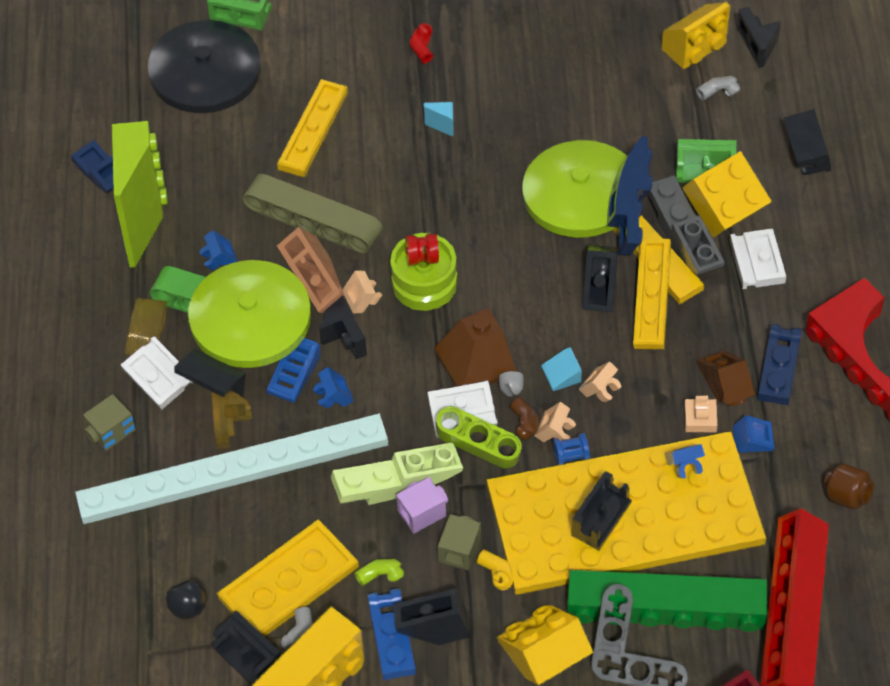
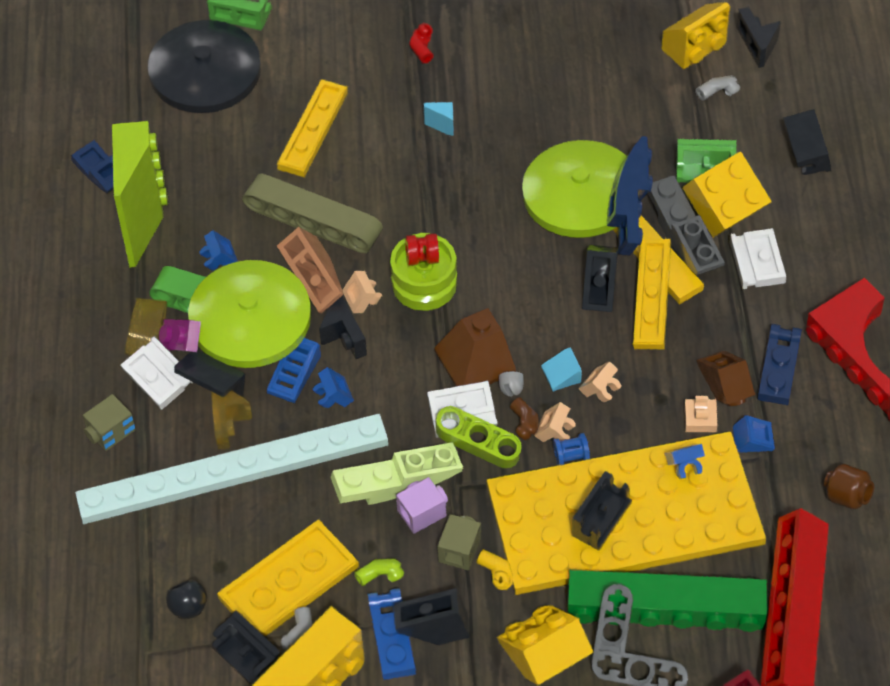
none -> magenta plate [159,319,201,352]

